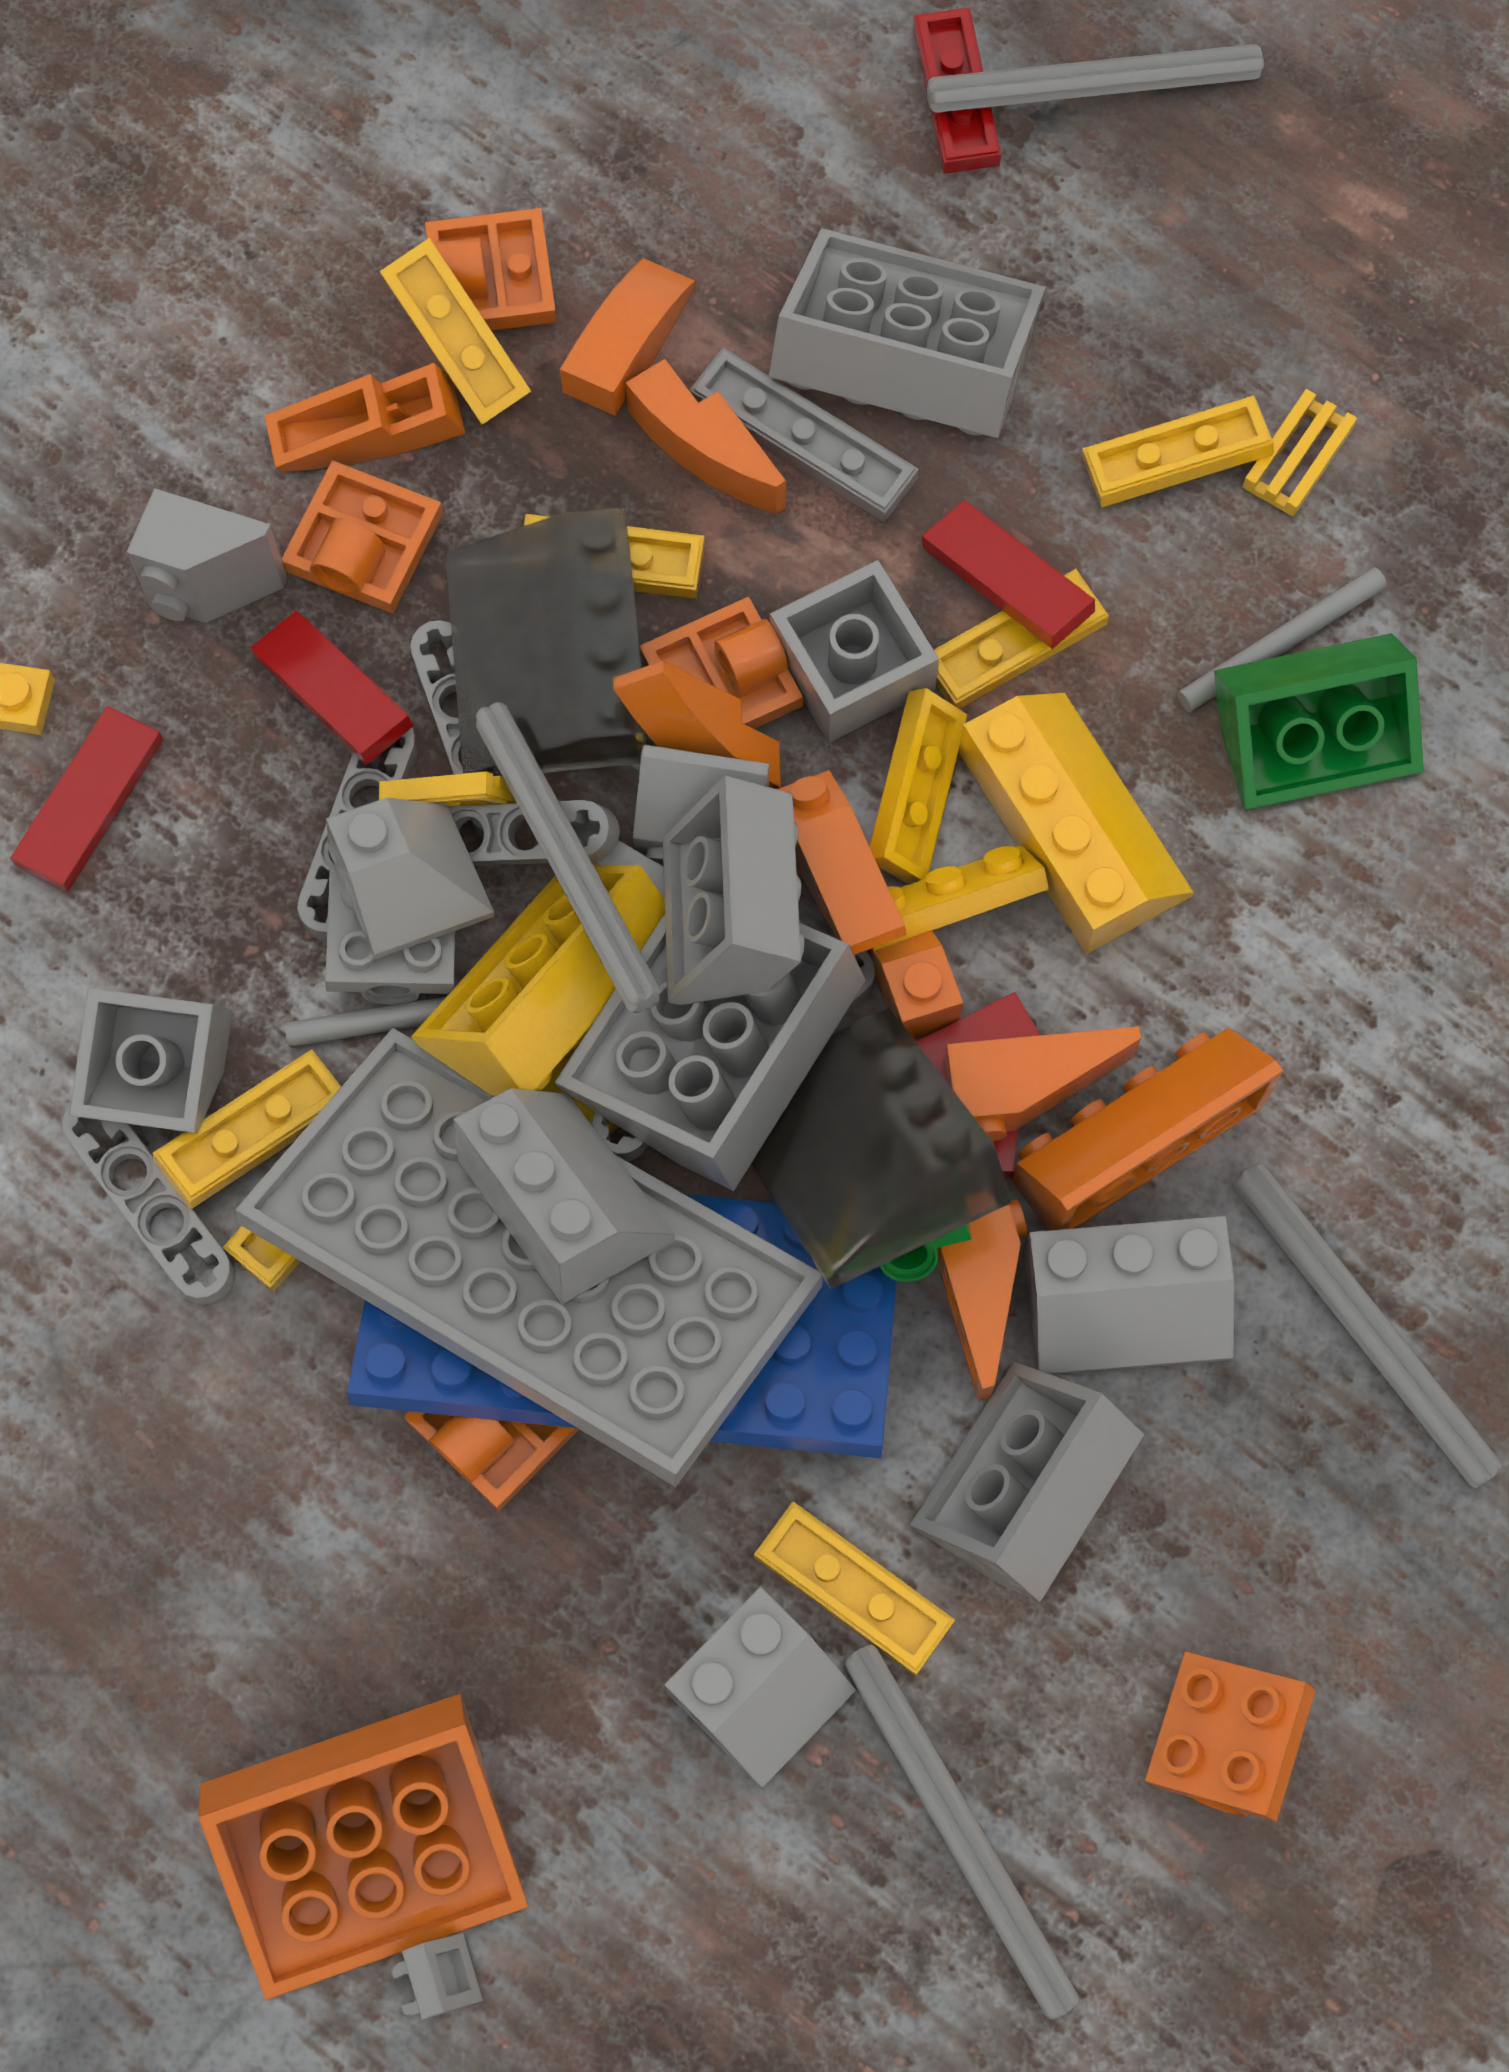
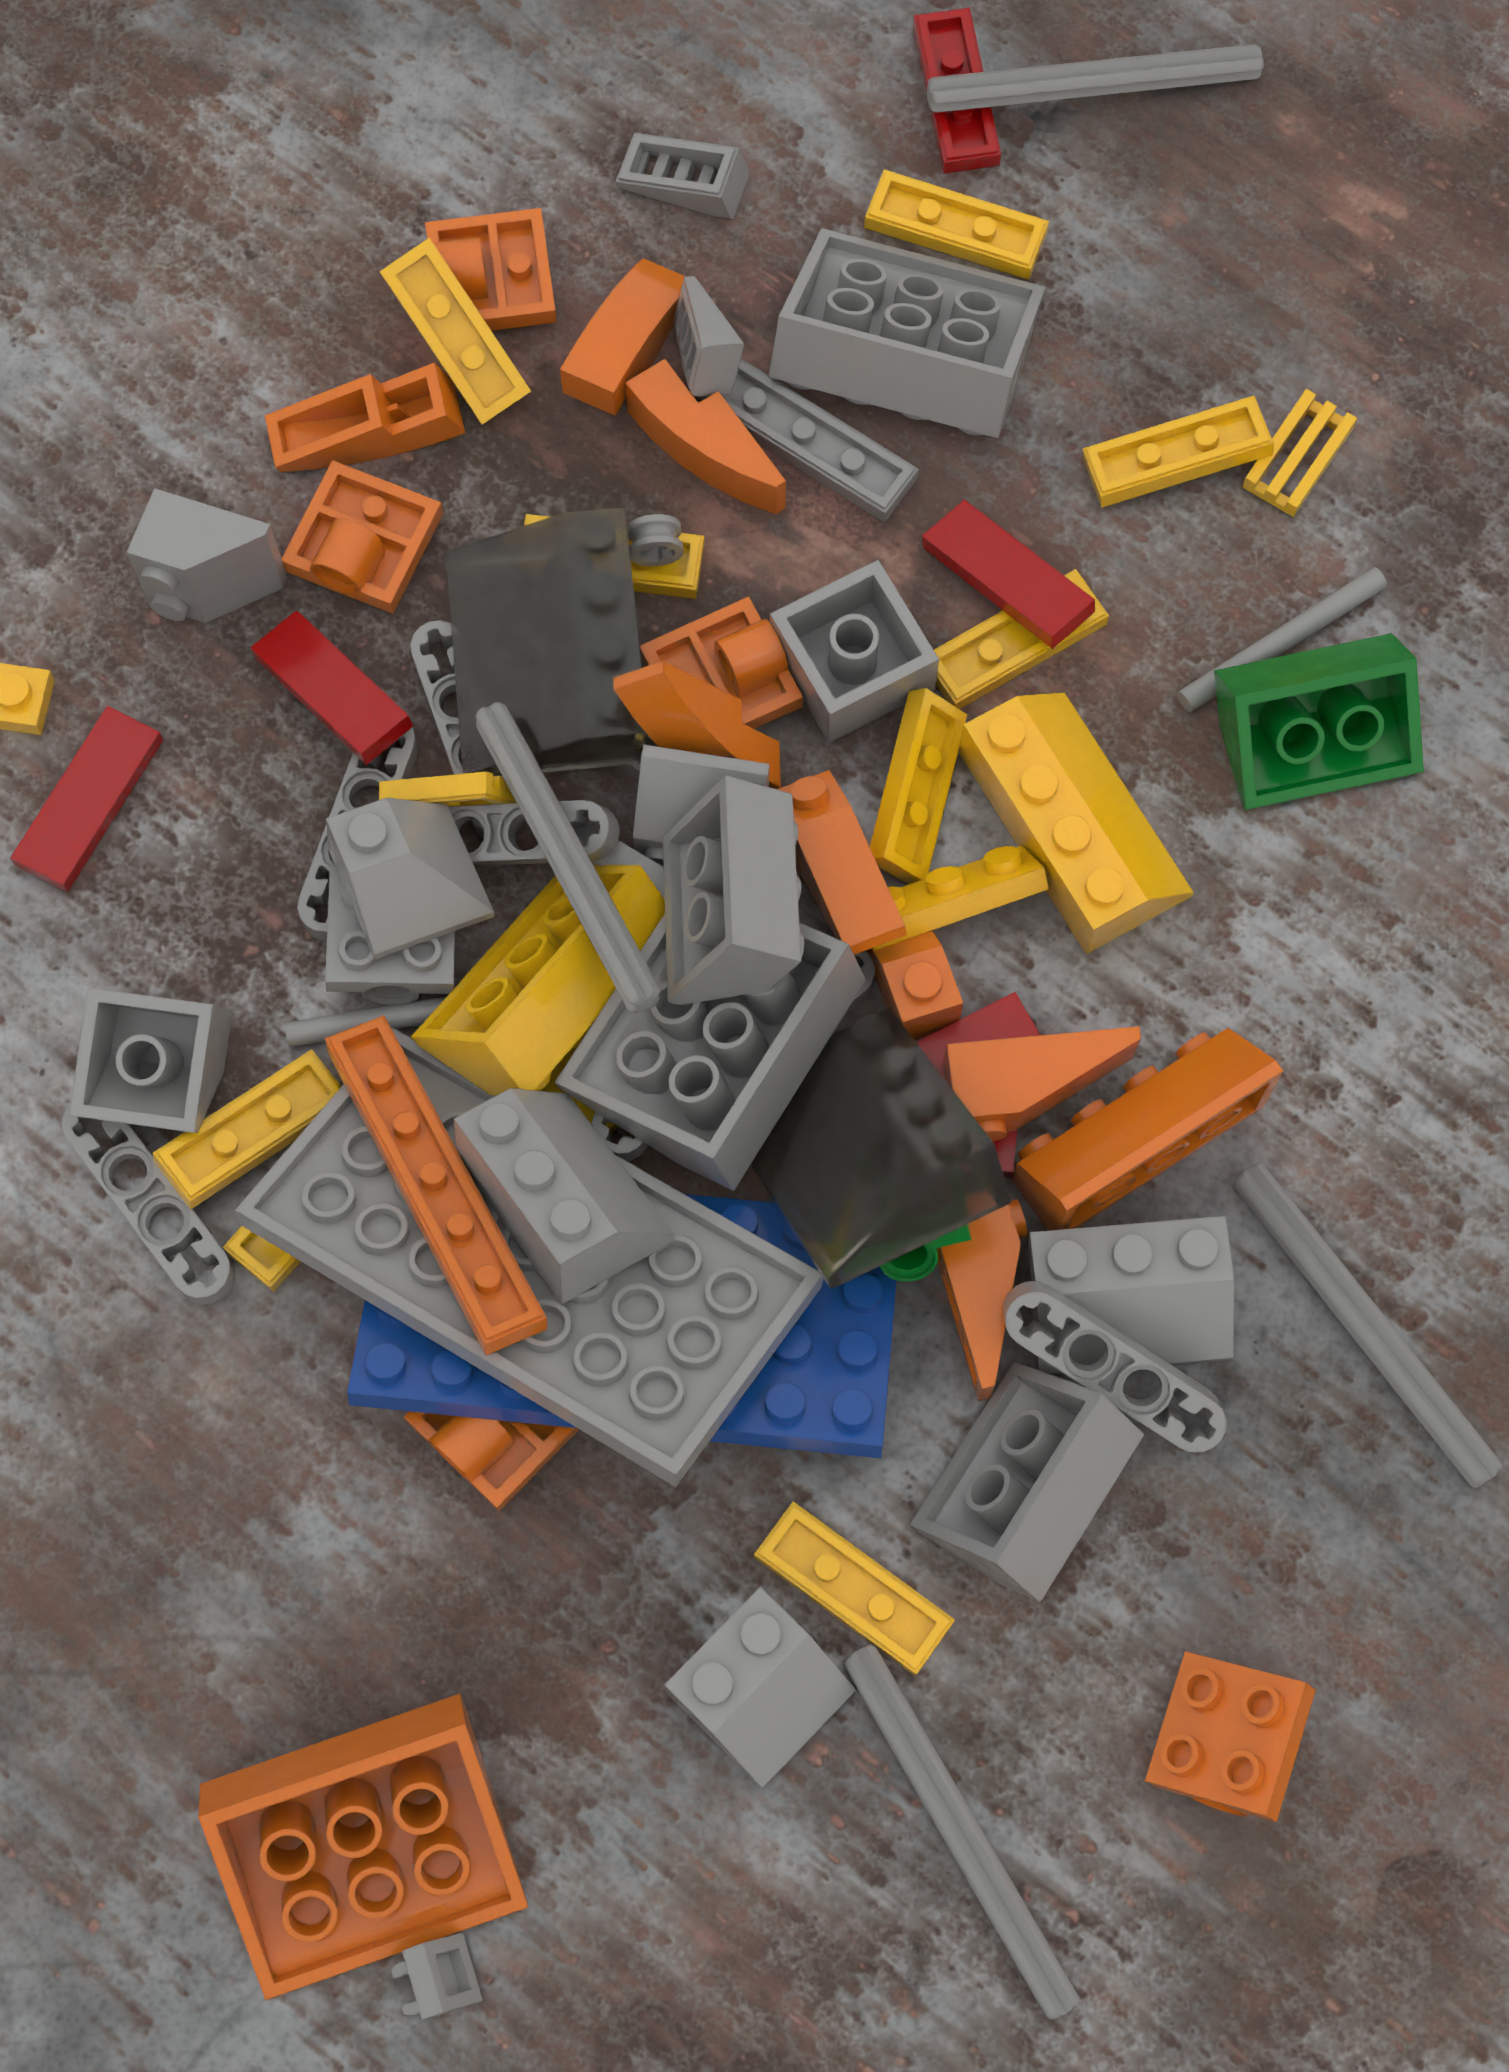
none -> orange tile [325,1015,548,1355]
none -> light grey slope [616,133,749,219]
none -> light grey bush [627,514,683,566]
none -> light grey slope [672,276,744,397]
none -> yellow tile [864,169,1049,280]
none -> light grey beam [1003,1281,1227,1452]

